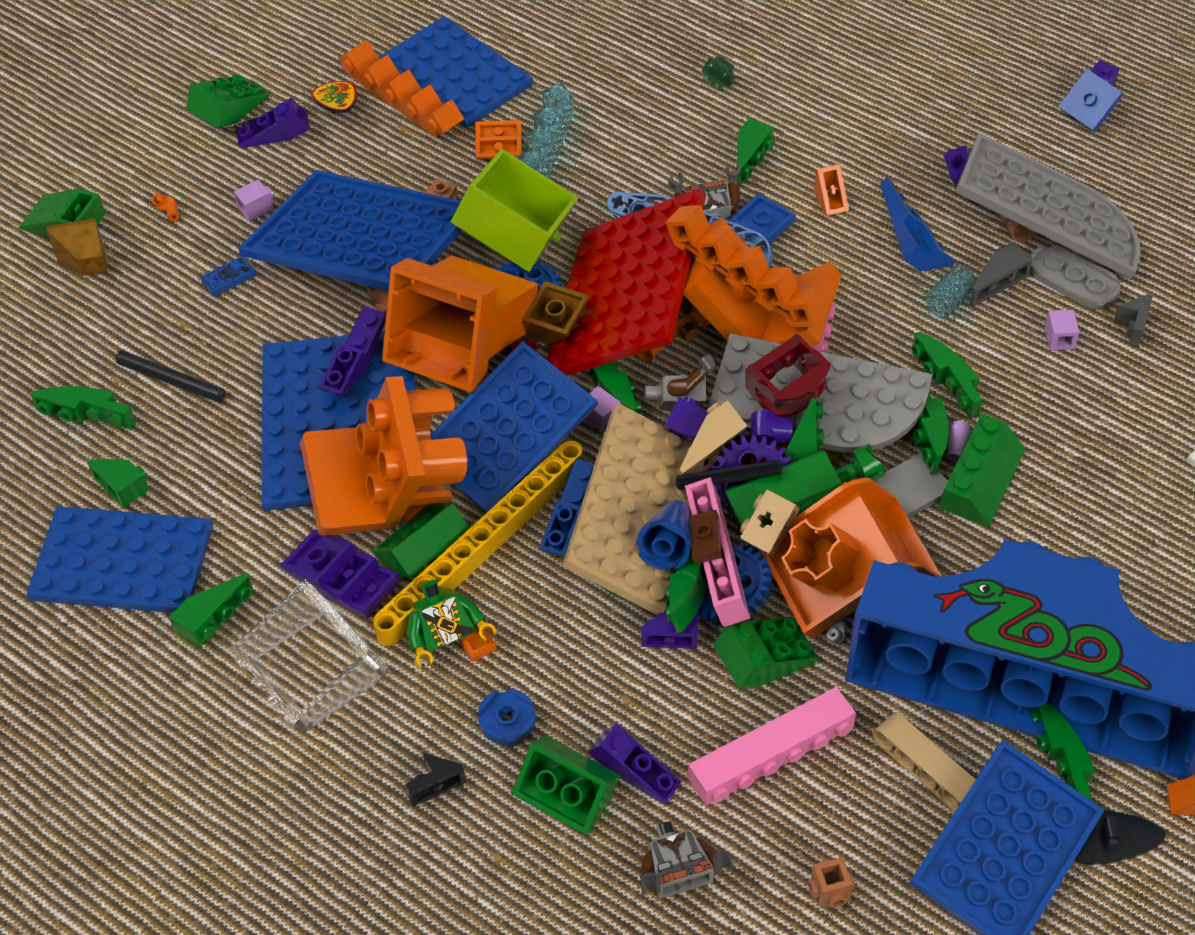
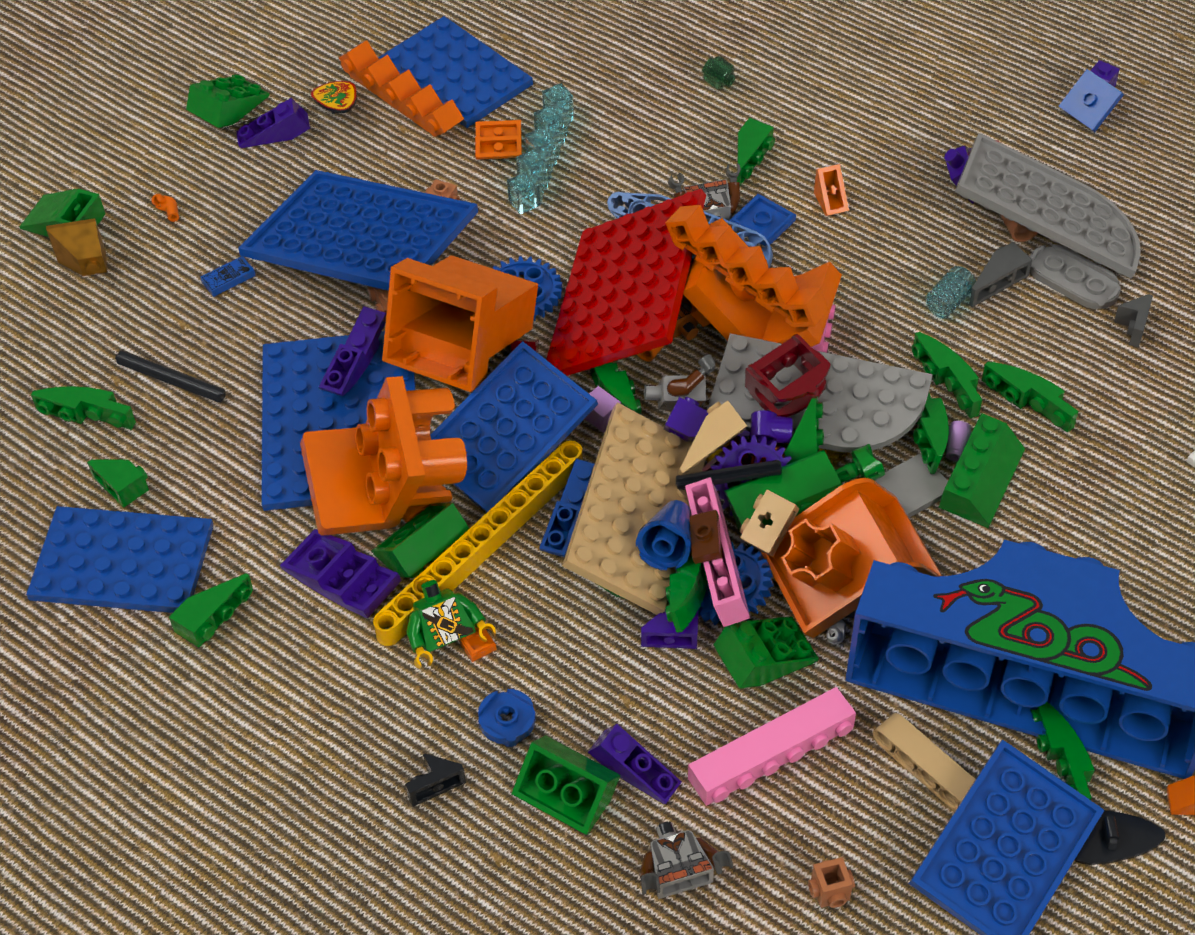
clear windscreen [231,579,392,732] -> none
lavender brick [234,180,274,222] -> none
lime container [450,148,578,272] -> none
pearl gold slope [522,281,590,344] -> none
blue wedge [880,178,956,272] -> none
lavender brick [1045,310,1079,350] -> none
none -> green slope [981,362,1079,433]

